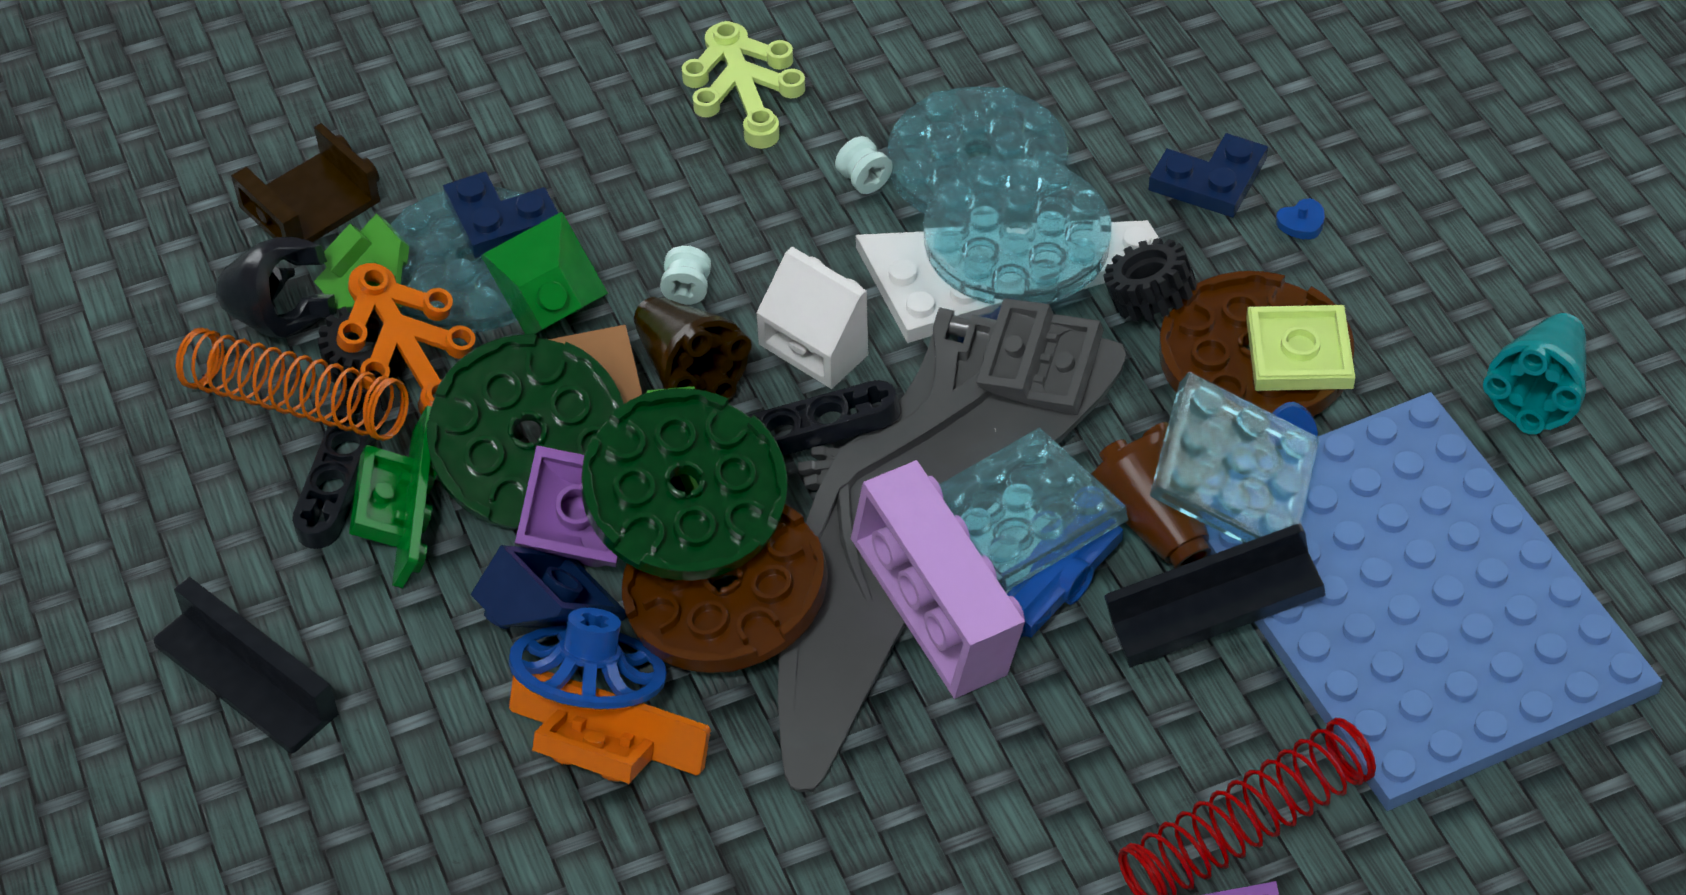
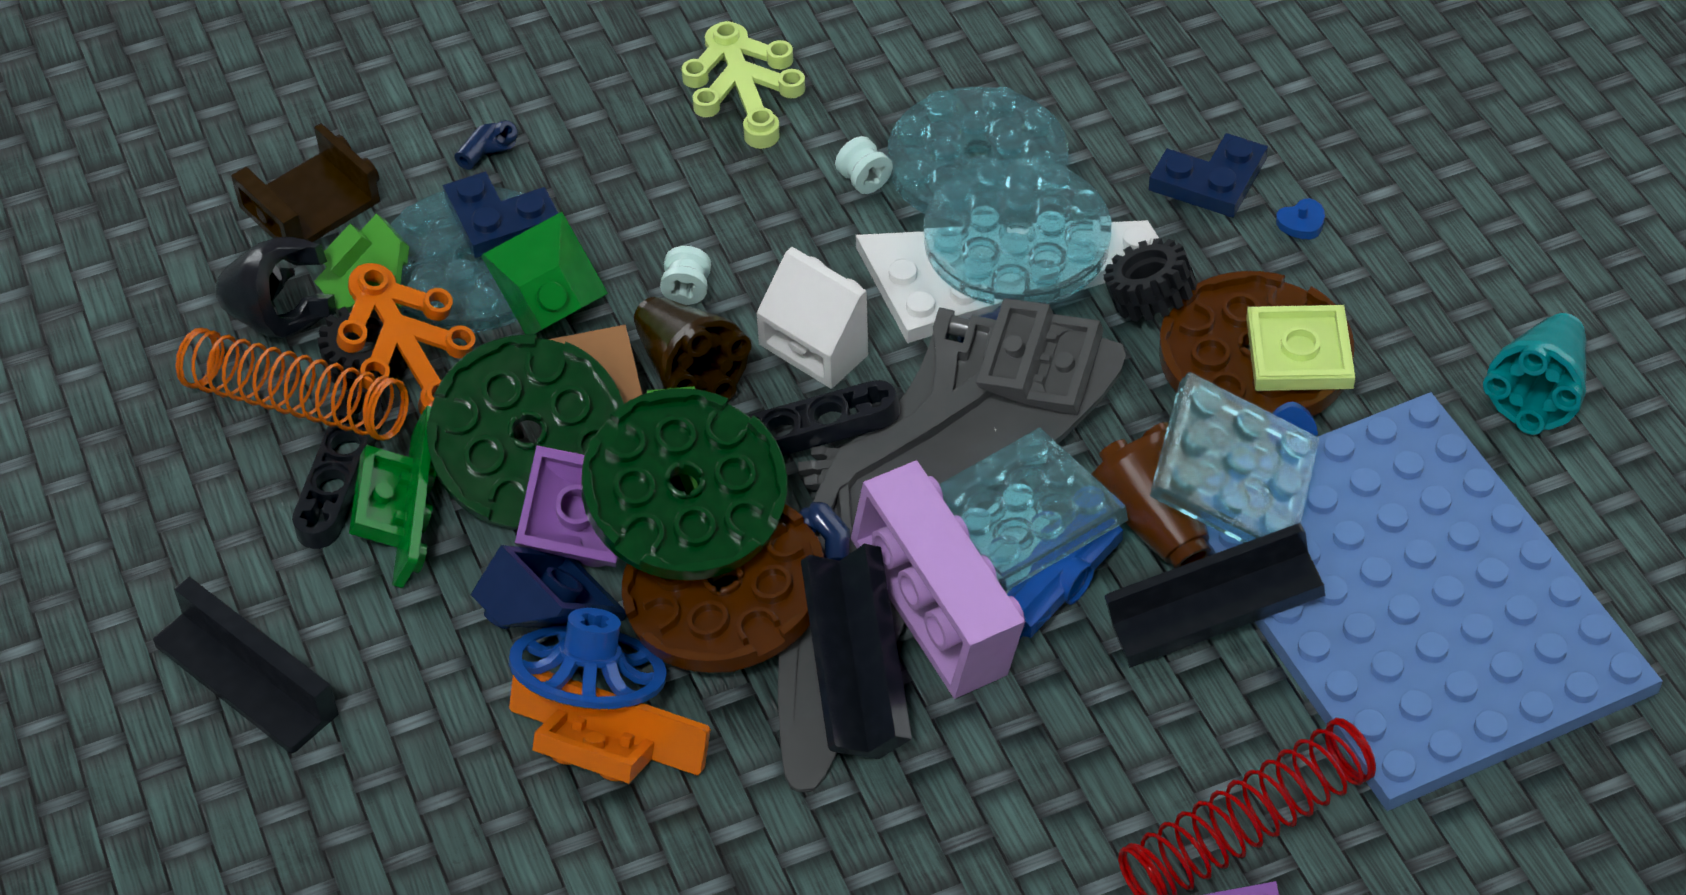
none -> dark blue arm [454,120,518,170]
none -> dark blue arm [799,502,850,561]
none -> black panel [801,543,912,759]

